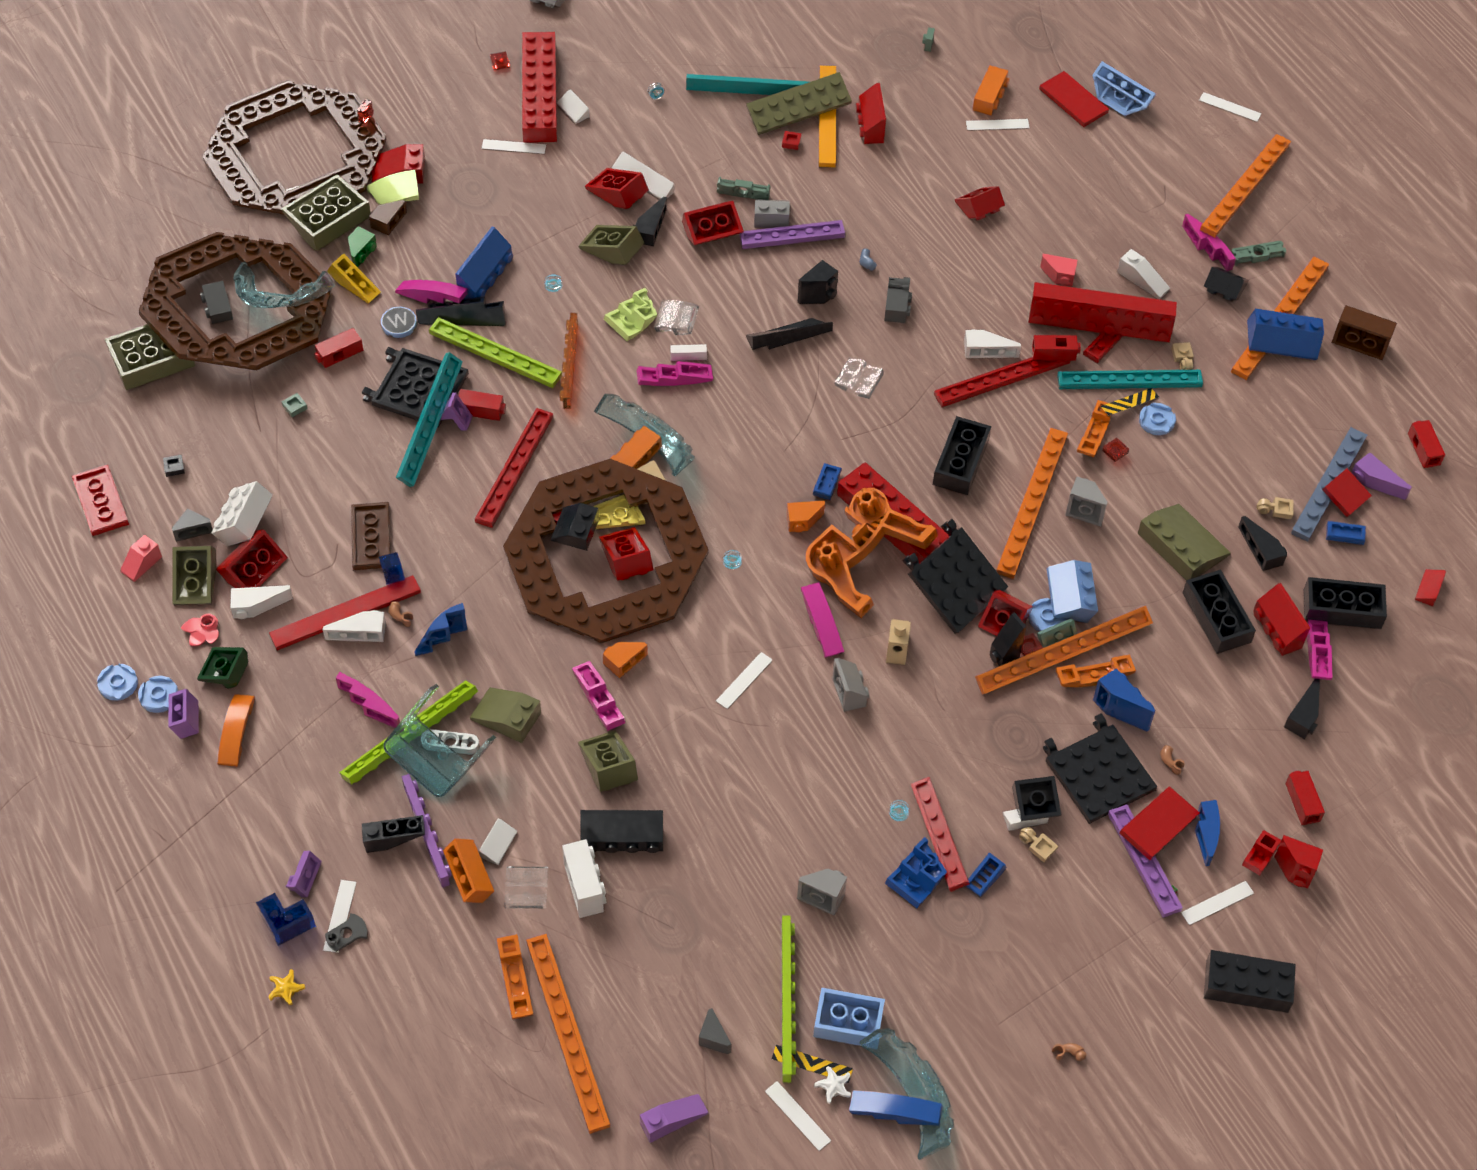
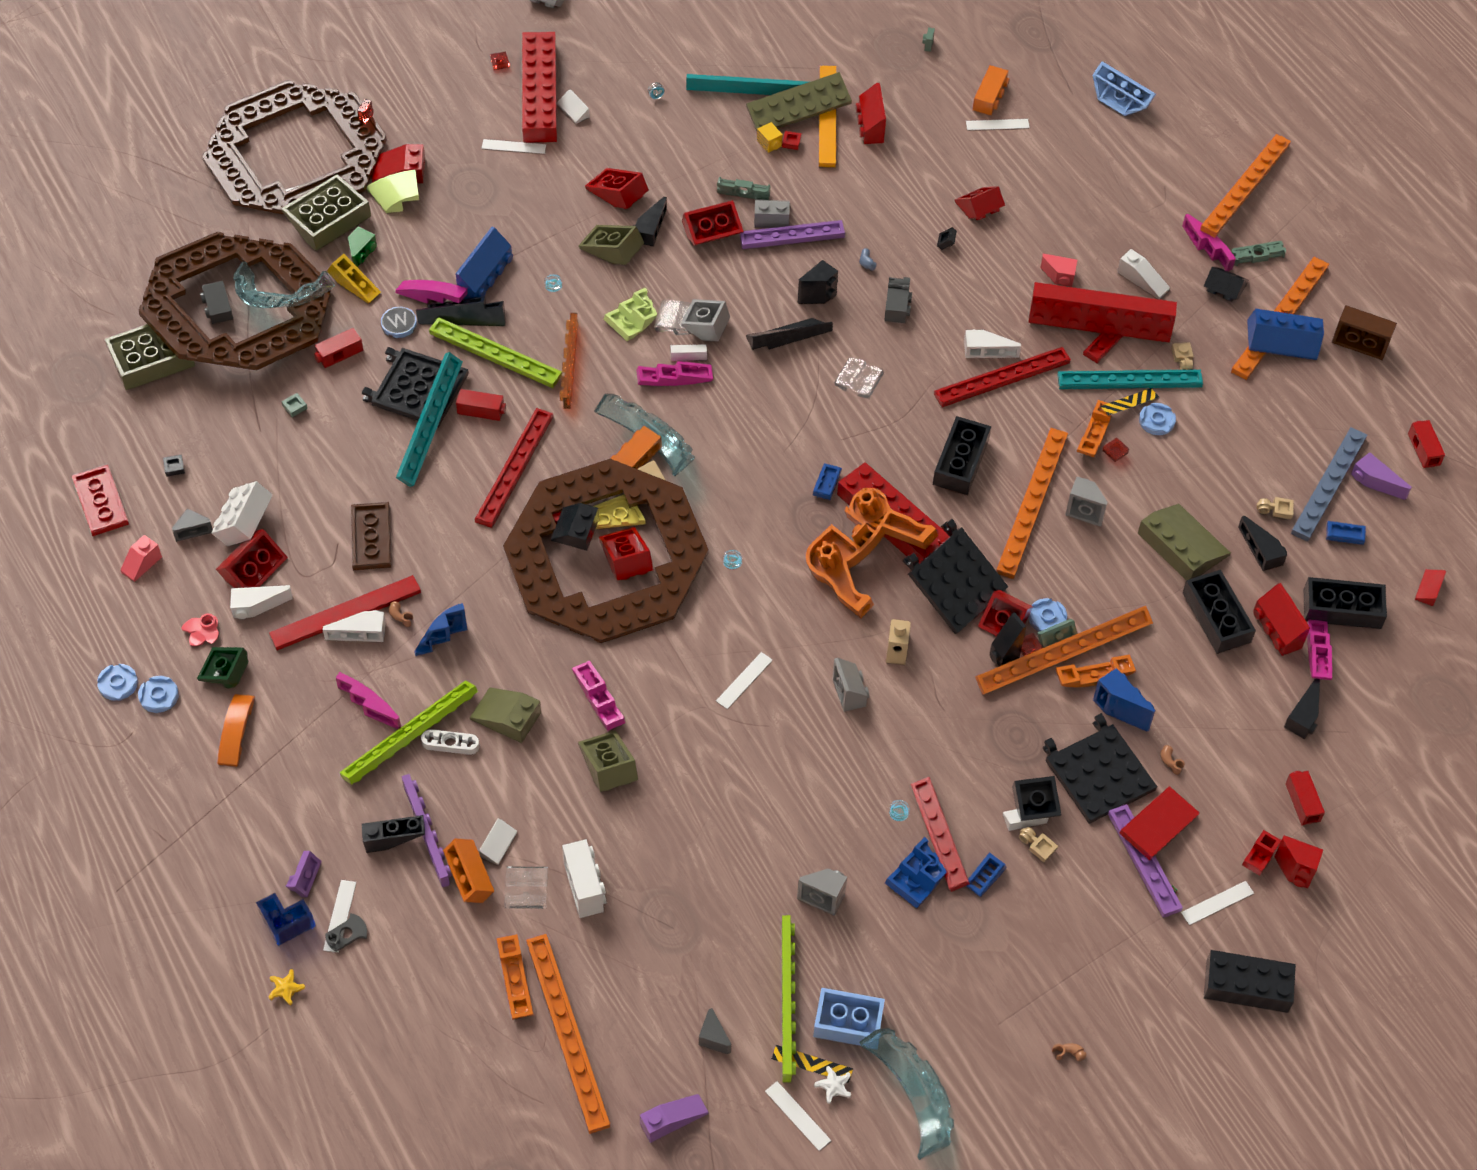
medium lavender brick [168,689,199,739] -> none
olive slope [172,546,216,605] -> none
reddish brown slope [369,200,407,236] -> none
clear blue brick [379,552,405,585] -> none
clear light blue windscreen [384,684,497,797] -> none
medium lavender slope [441,392,472,430] -> none
black slope [580,810,663,853] -> none
orange slope [603,642,648,678] -> none
white slope [612,152,675,199] -> none
orange slope [787,501,825,533] -> none
dark pink slope [801,582,844,658] -> none
blue slope [849,1090,943,1126] -> none
red brick [1032,335,1081,361] -> none
red tile [1039,71,1109,127] -> none
slope [1046,560,1098,623] -> none
blue slope [1195,800,1220,866] -> none
white sticker [1199,92,1261,121] -> none
red tile [1322,468,1372,517] -> none
none -> light grey slope [681,299,730,341]
none -> yellow brick [757,122,783,153]
none -> black plate [937,227,957,250]

